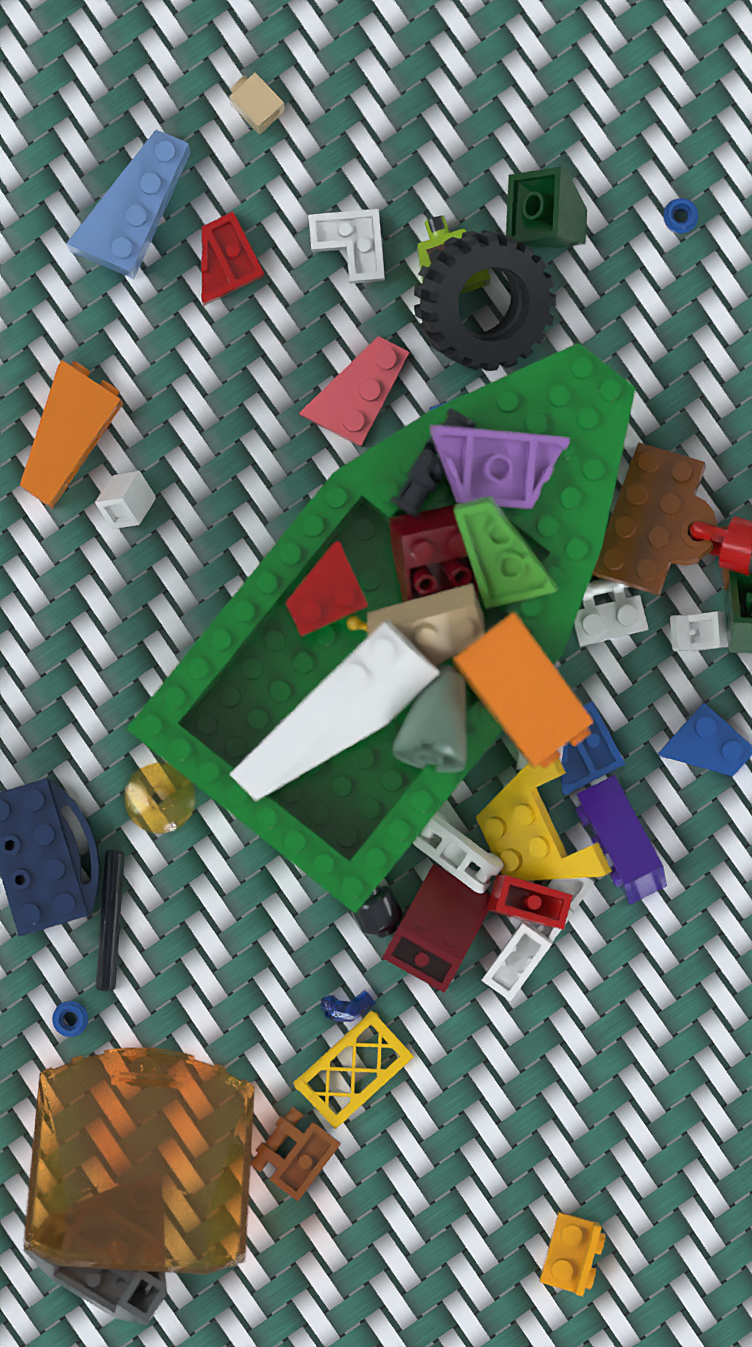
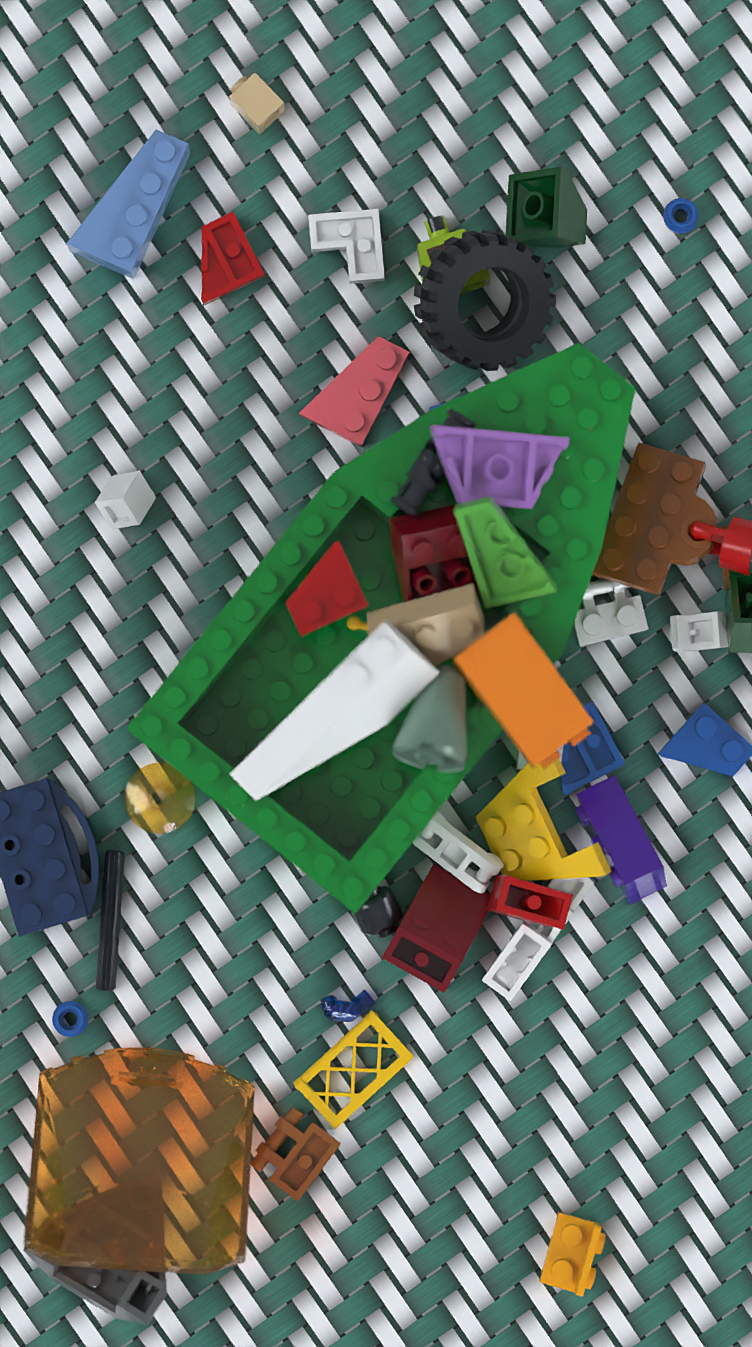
orange slope [20,360,123,509] -> none

